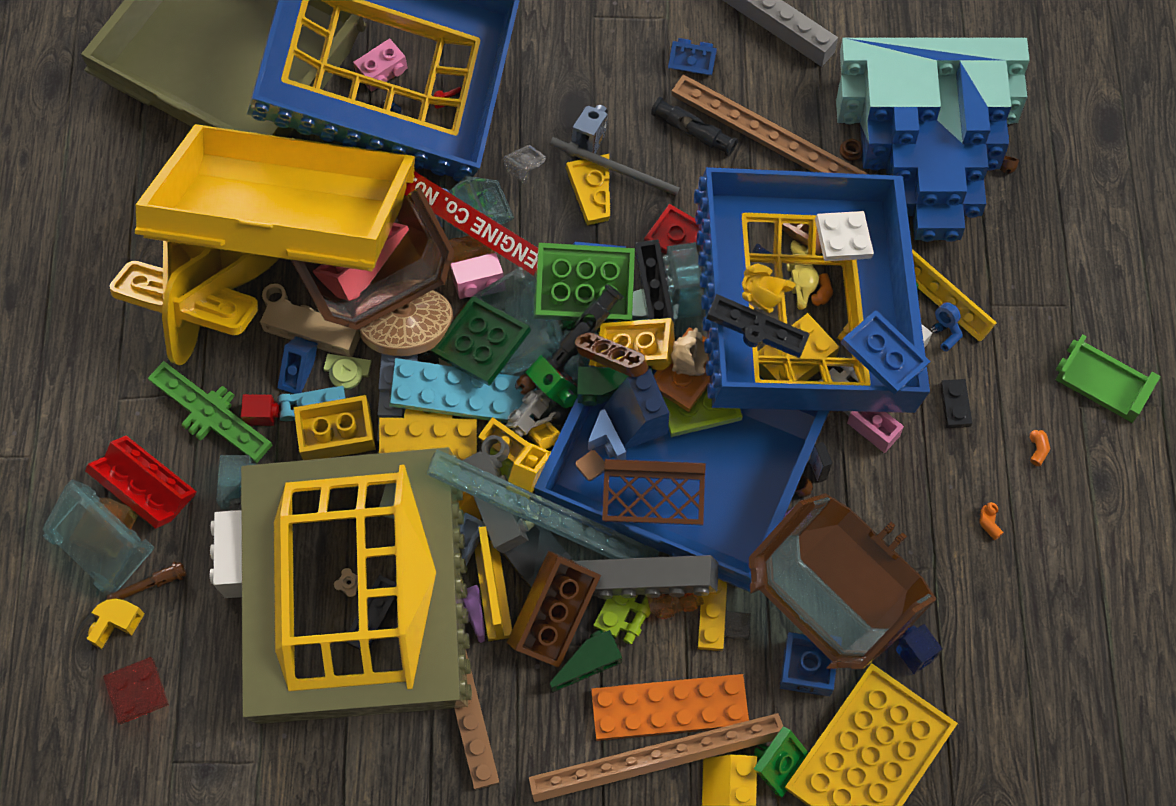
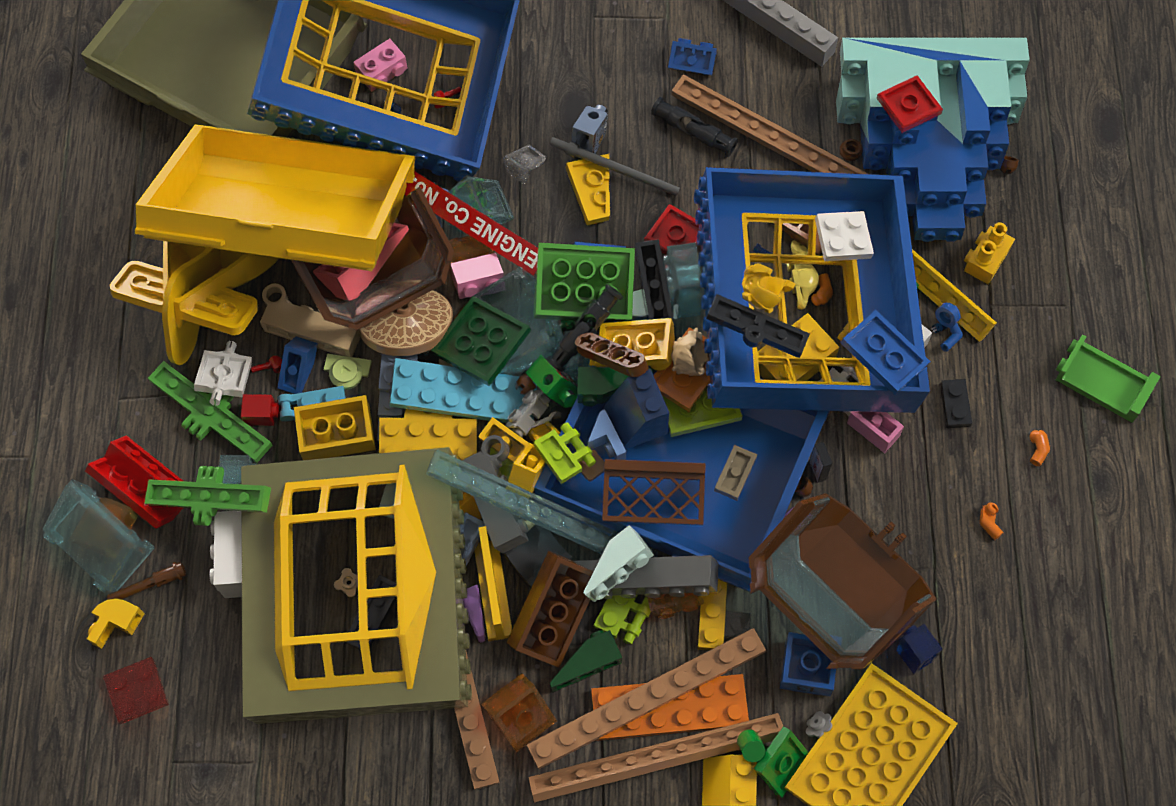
none -> bright green hinge [144,466,271,526]
none -> white plate [194,341,252,406]
none -> red hand [251,356,282,373]
none -> clear orange slope [481,673,557,752]
none -> medium nougat plate [527,628,766,769]
none -> lime plate [533,422,596,484]
none -> light aqua slope [583,525,654,602]
none -> dark tan plate [714,445,757,501]
none -> green piece [737,729,765,762]
none -> light grey plant [806,711,832,738]
none -> red plate [876,75,943,133]
none -> yellow brick [964,223,1015,285]

